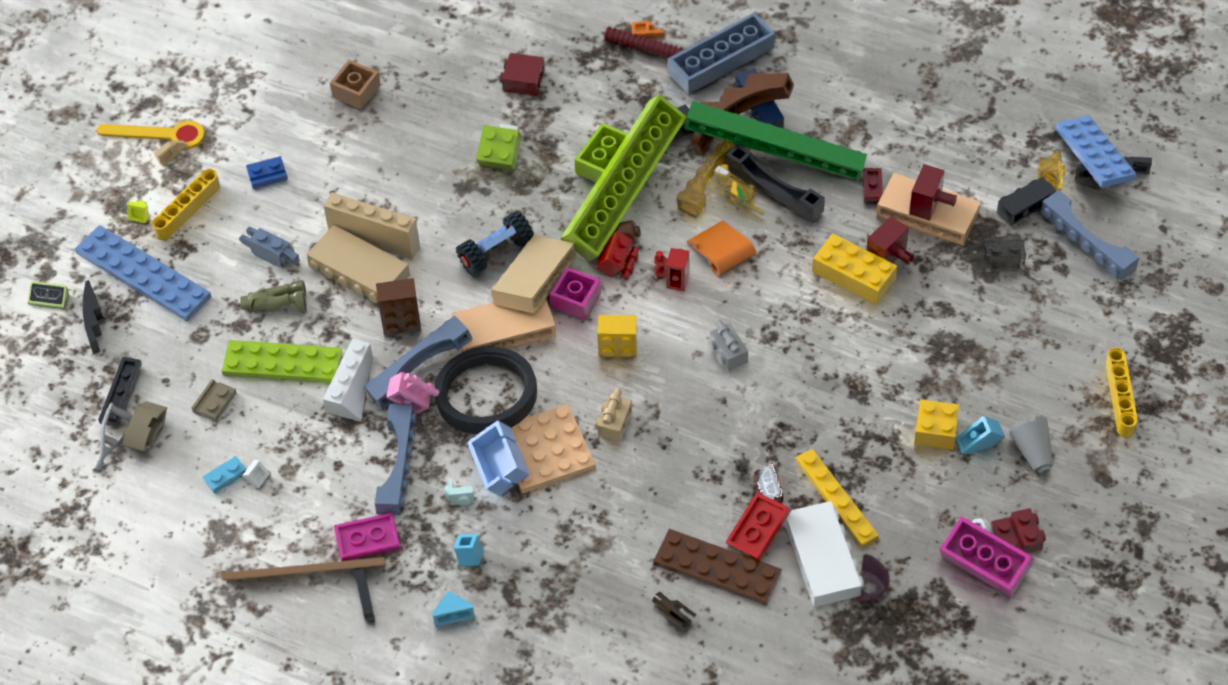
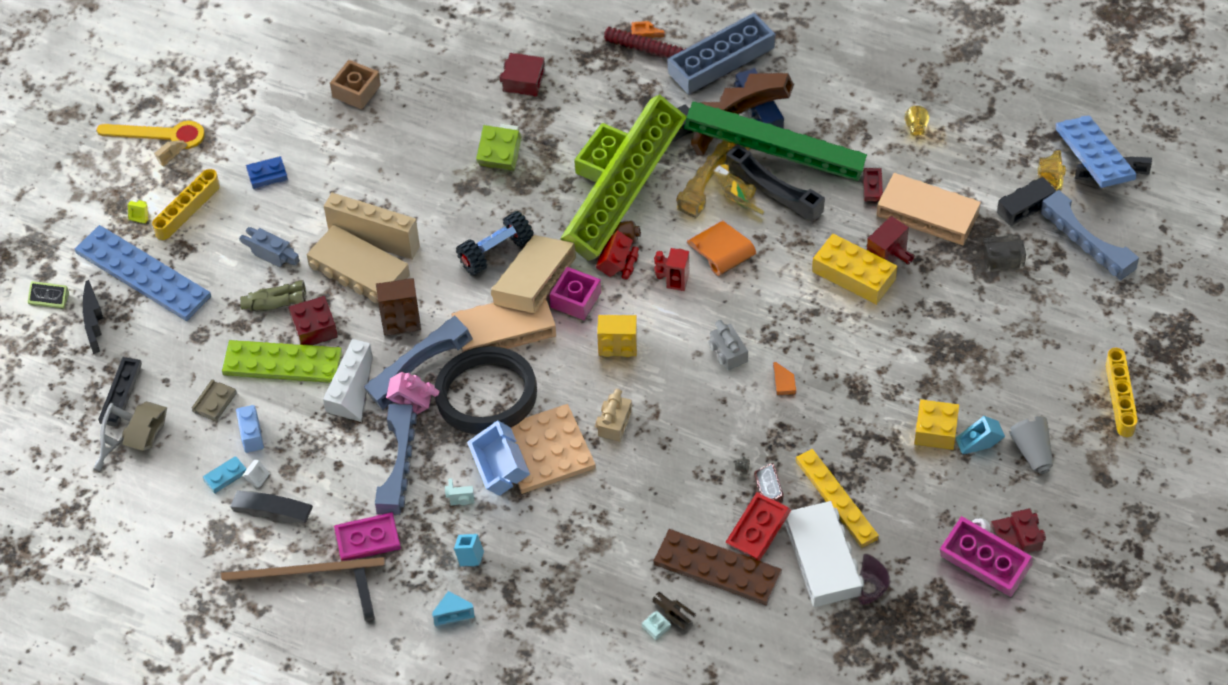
dark red brick [909,164,957,221] -> none
none -> black slope [230,491,313,523]
none -> light blue brick [236,405,264,453]
none -> dark red brick [288,296,338,345]
none -> light aqua tile [642,611,671,640]
none -> orange tile [773,362,796,395]
none -> clear yellow piece [904,105,929,136]

